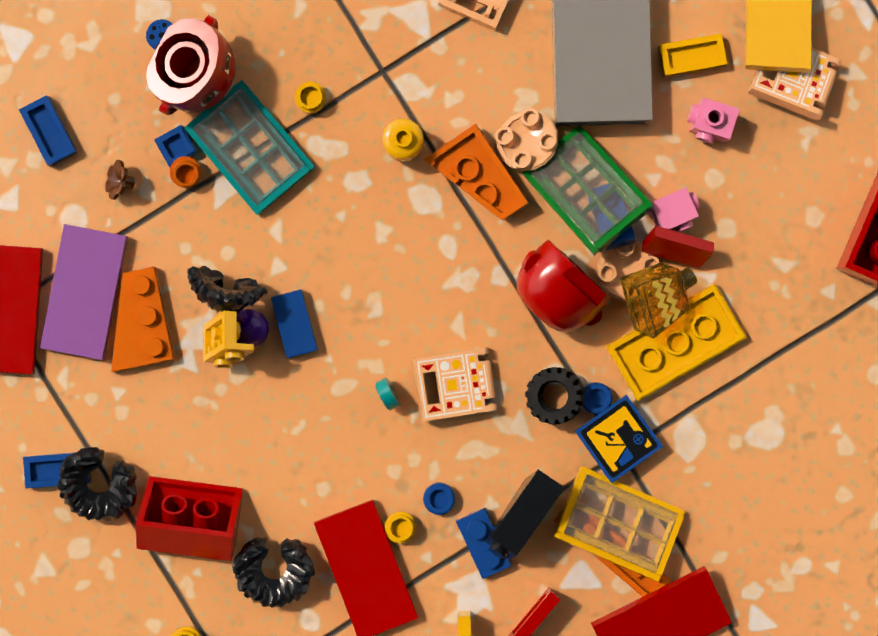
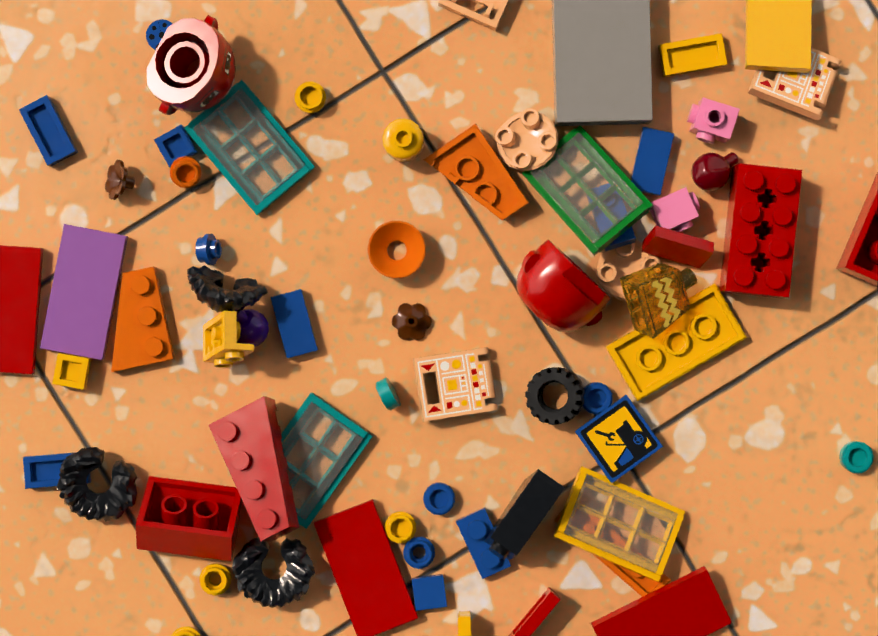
none -> yellow plate [52,353,92,390]
none -> blue plate [196,233,222,265]
none -> yellow plate [199,563,232,596]
none -> wedge [208,396,299,542]
none -> clear piece [281,392,373,529]
none -> orange piece [368,221,426,278]
none -> reddish brown plant [392,303,432,340]
none -> blue plate [403,536,435,569]
none -> blue tile [412,574,447,611]
none -> blue tile [630,127,674,196]
none -> dark red piece [691,152,738,191]
none -> red brick [719,163,802,299]
none -> teal tile [839,441,874,473]

